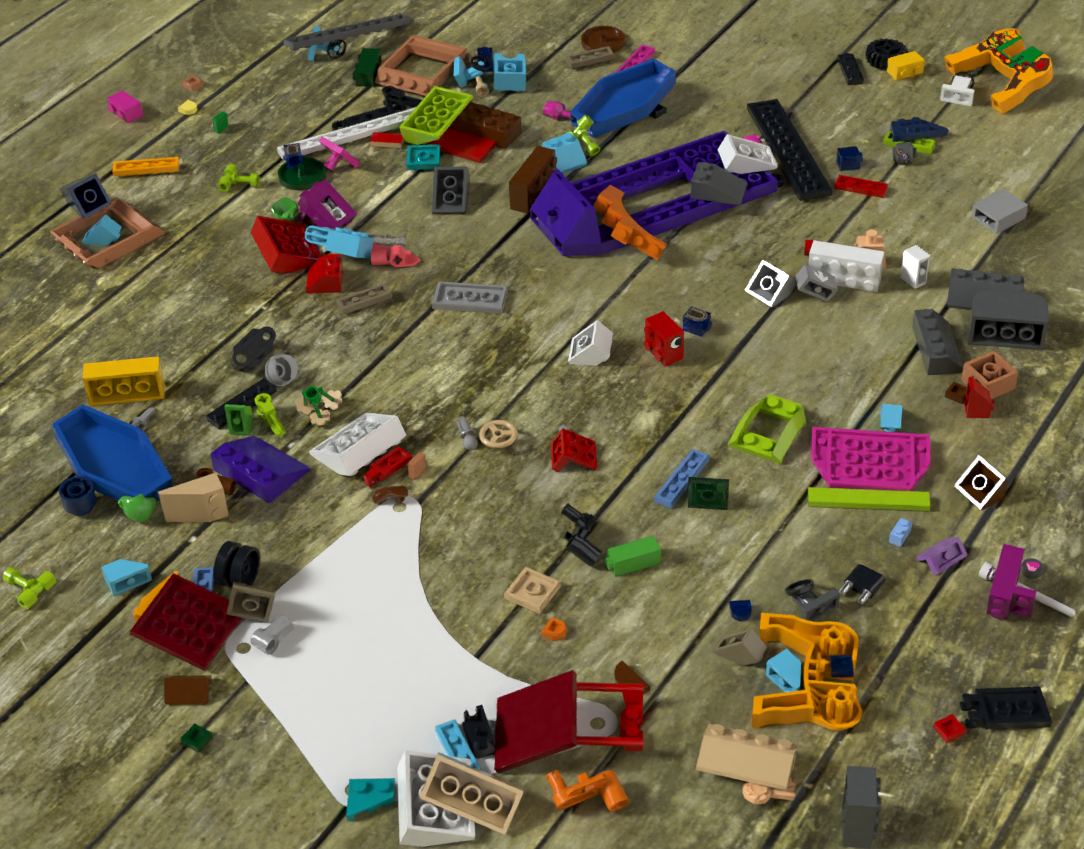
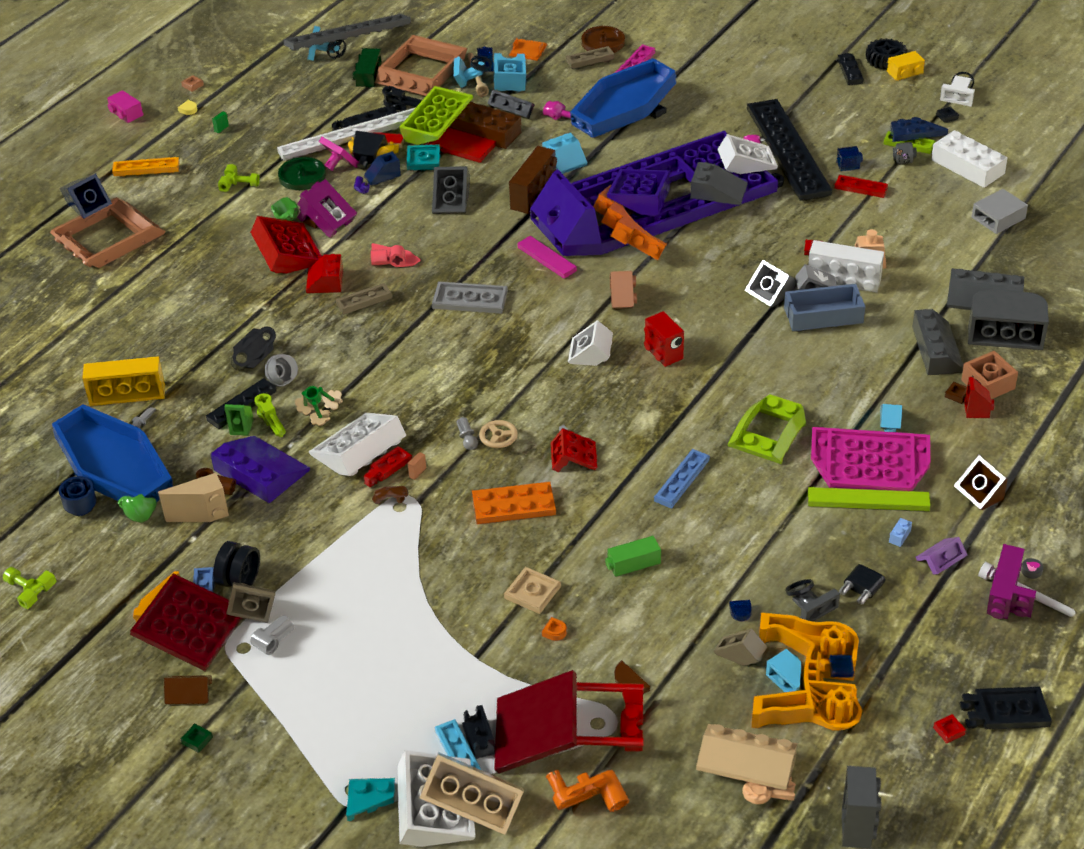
medium azure slope [82,214,122,246] -> none
medium azure slope [101,559,152,596] -> none
clear blue brick [283,143,303,169] -> none
medium azure brick [305,226,374,258] -> none
clear pin [368,234,407,247] -> none
black piece [561,503,602,567] -> none
lime bar [567,115,600,157] -> none
clear blue brick [683,306,712,337] -> none
clear green slope [688,477,729,510] -> none
white brick [900,245,930,289] -> none
light orange animal [944,28,1053,115] -> none
none -> black torso [348,130,399,170]
none -> dark purple arm [354,176,370,194]
none -> dark blue slope [364,151,401,186]
none -> orange plate [472,482,556,524]
none -> black plate [487,90,535,119]
none -> orange piece [509,38,547,61]
none -> dark pink tile [517,236,577,279]
none -> dark purple slope [607,169,670,217]
none -> nougat brick [610,271,637,309]
none -> sand blue piece [784,284,865,331]
none -> white brick [931,130,1008,188]
none -> black tile [936,106,959,123]

